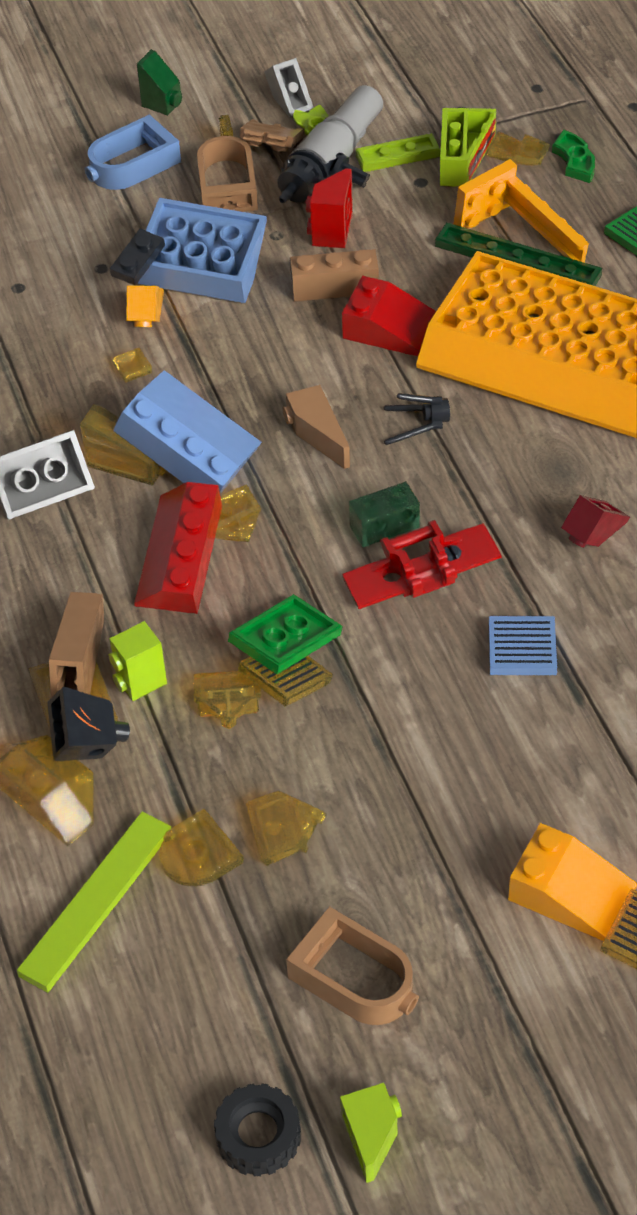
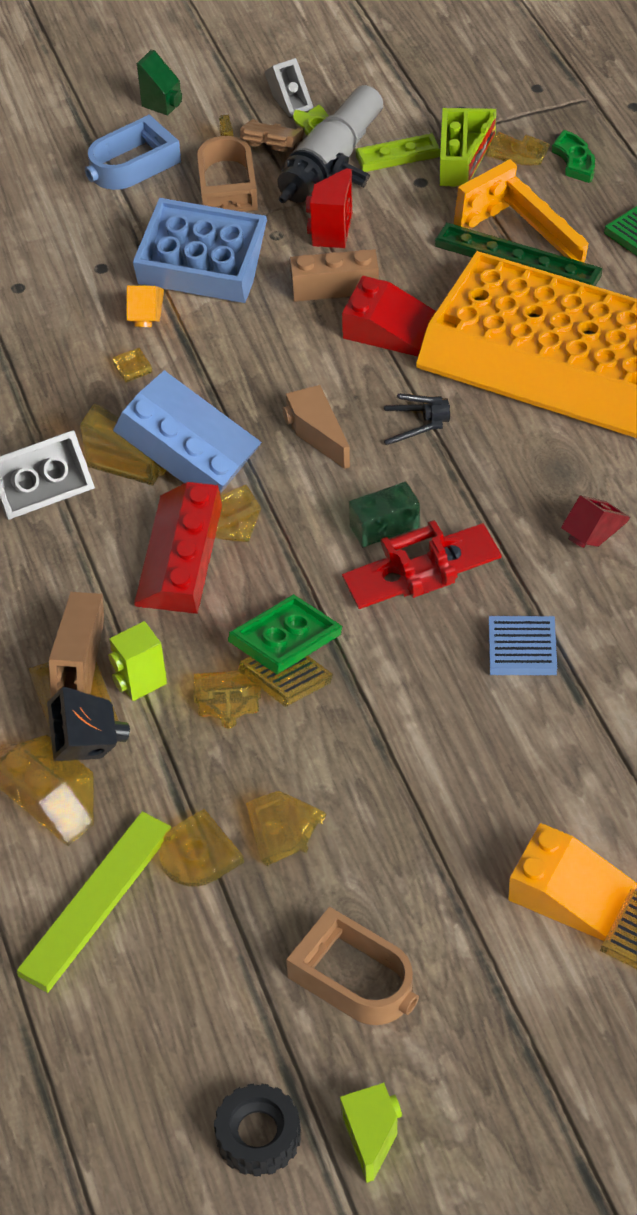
black plate [110,229,165,286] -> none

